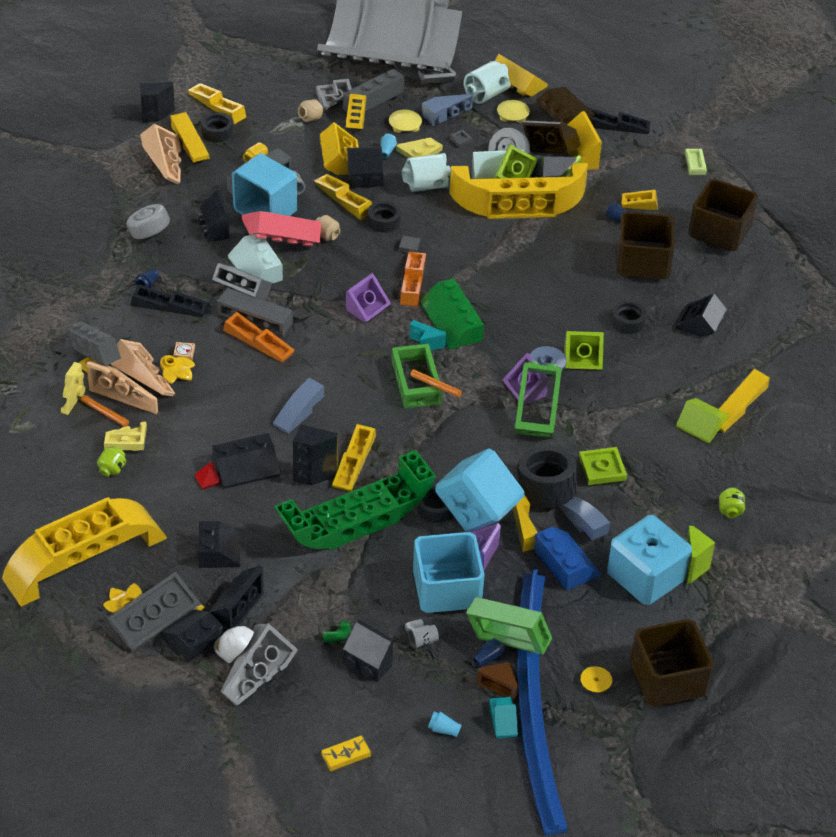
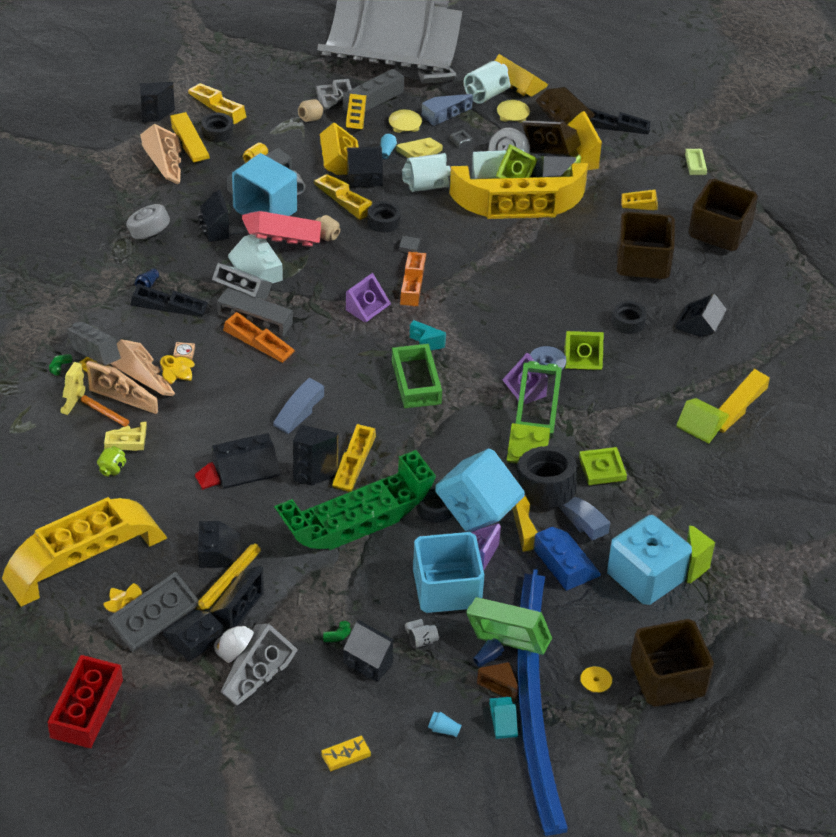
orange bar [410,369,462,398] -> none
green slope [420,278,484,350] -> none
dark blue cone [605,203,626,221] -> none
lime head [719,488,745,518] -> none
none -> red brick [47,655,123,748]
none -> green arm [49,354,73,376]
none -> yellow axle [198,543,261,610]
none -> lime plate [507,423,550,464]

